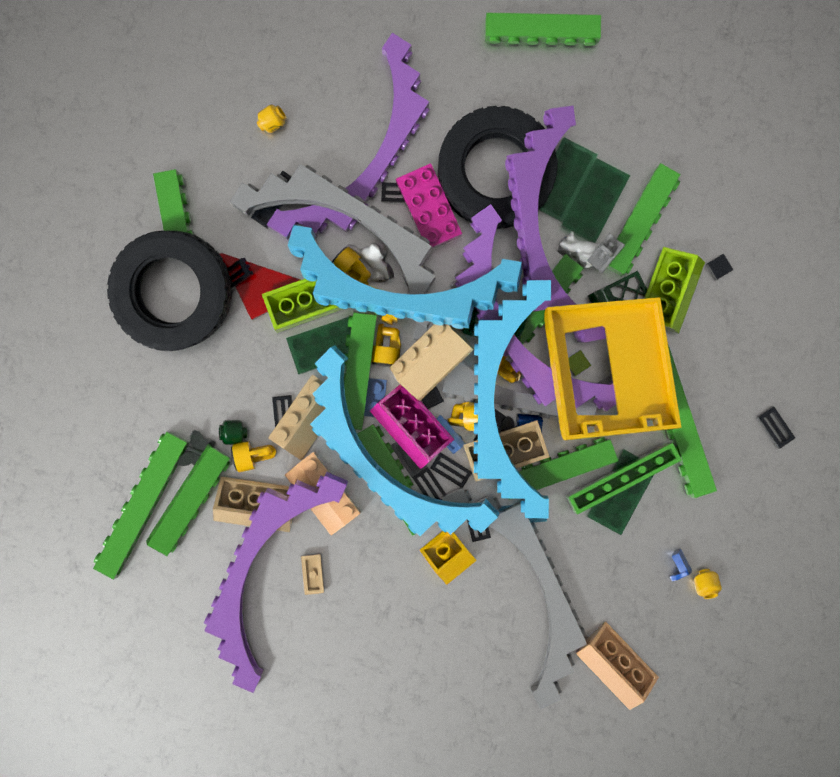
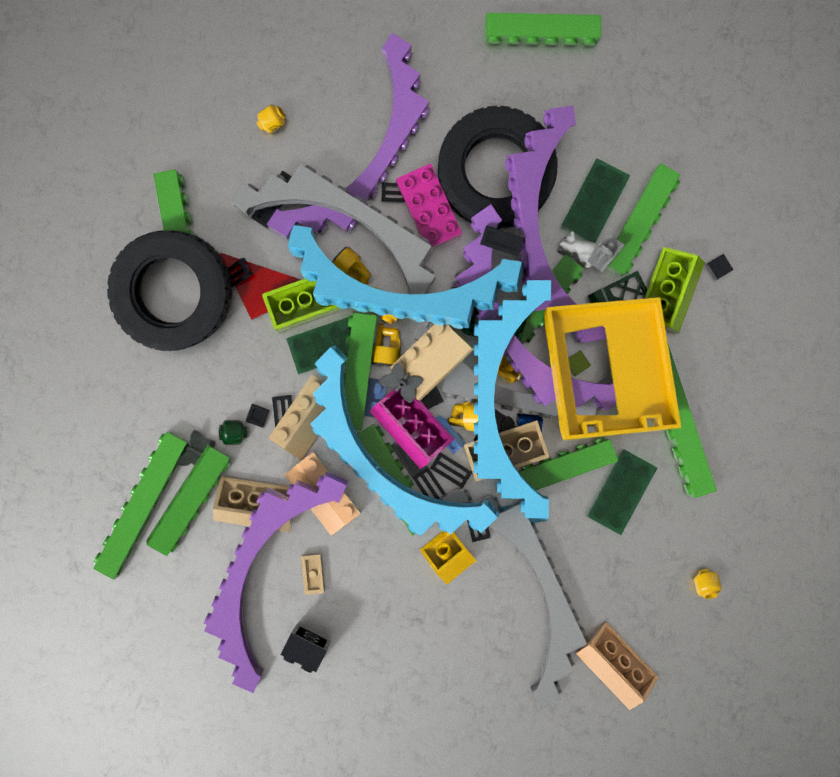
yellow piece [231,441,276,473] -> none
white animal [346,242,394,282] -> none
clear green plate [539,137,598,223] -> none
bright green brick [566,443,682,515] -> none
tile [670,549,692,581] -> none
black tile [757,406,795,449] -> none
none -> black tile [245,404,270,428]
none -> black brick [280,624,331,673]
none -> dark grey piece [379,363,423,403]
none -> black tile [480,225,524,257]

